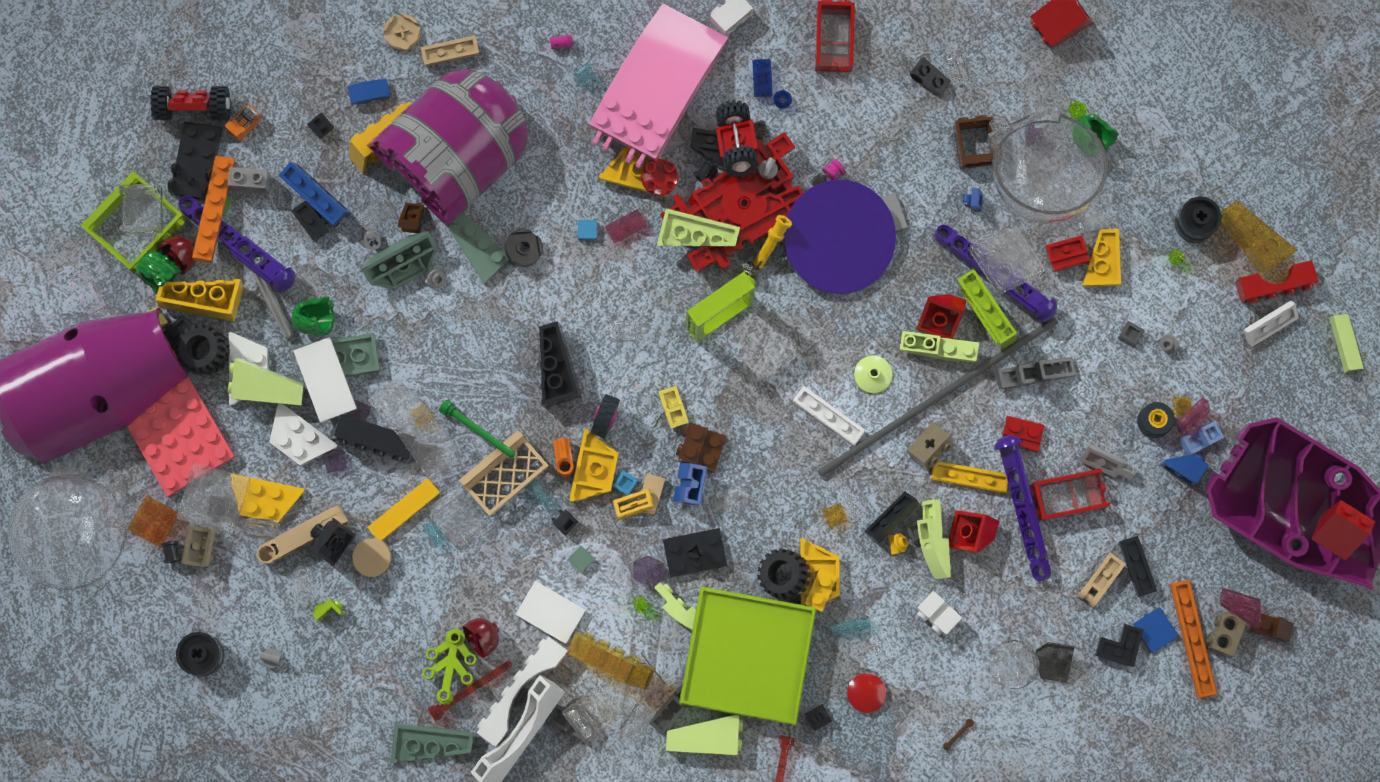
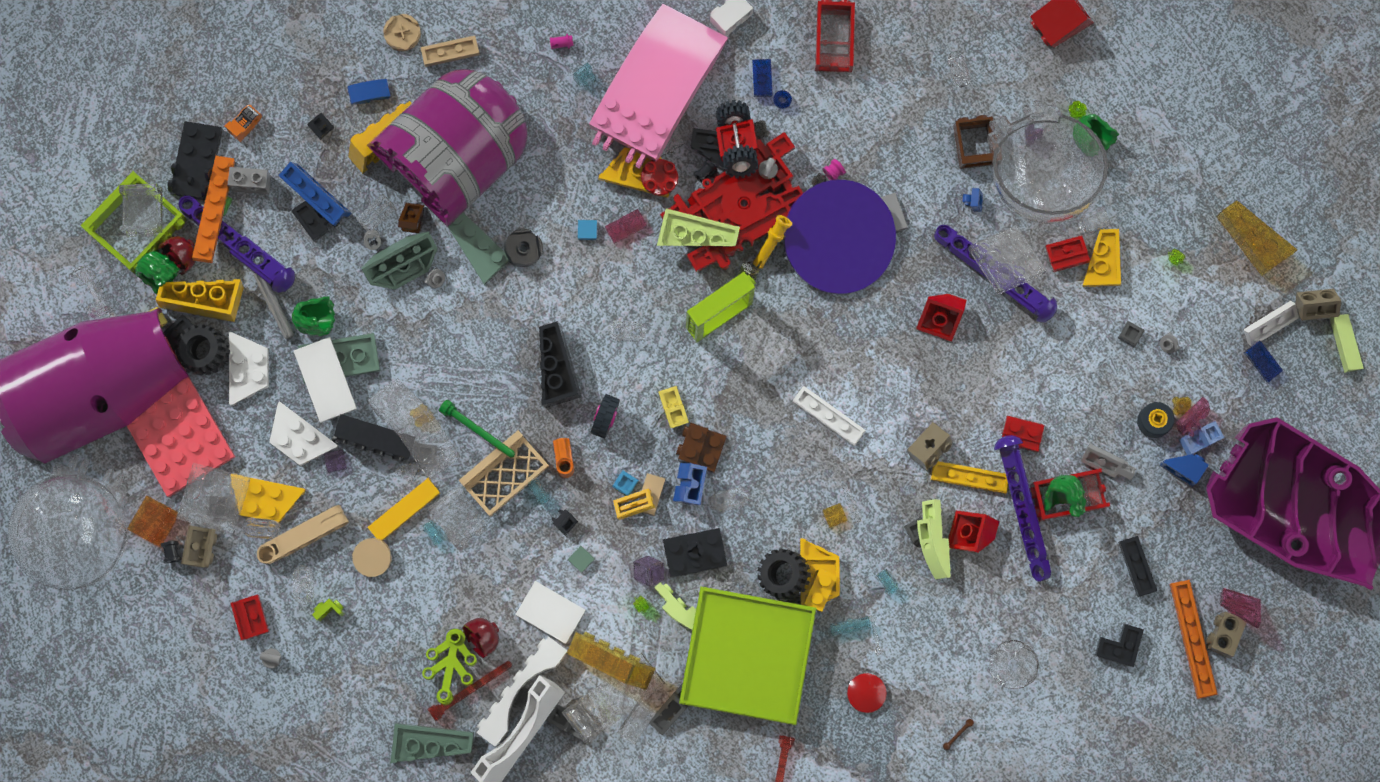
black plate [150,86,231,120] -> none
black wheel [176,632,225,677] -> none
yellowish green slope [228,358,304,405] -> none
black plate [310,518,356,567] -> none
clear purple tile [346,399,372,422] -> none
yellow wing [569,428,619,502] -> none
yellowish green slope [666,715,743,755] -> none
black tile [805,704,832,731] -> none
dark grey piece [817,317,1058,477] -> none
yellowish green dish [854,356,892,394] -> none
black plate [864,491,920,544] -> none
yellow plate [888,533,908,555] -> none
yellowish green slope [900,331,980,363] -> none
black plate [909,57,951,96] -> none
white brick [916,591,962,636] -> none
lime window [957,269,1017,351] -> none
dark grey slope [995,357,1076,390] -> none
clear smoke slope [1034,642,1074,683] -> none
tan plate [1077,552,1126,607] -> none
blue piece [1133,607,1178,653] -> none
black wheel [1174,196,1222,243] -> none
red arch [1235,260,1319,305] -> none
reddish brown slope [1250,612,1293,642] -> none
red slope [1311,500,1375,561] -> none
none -> red plate [230,594,269,641]
none -> clear light blue pin [876,569,899,595]
none -> green hair [1044,475,1086,517]
none -> clear blue plate [1243,341,1283,382]
none -> dark tan brick [1295,289,1341,321]

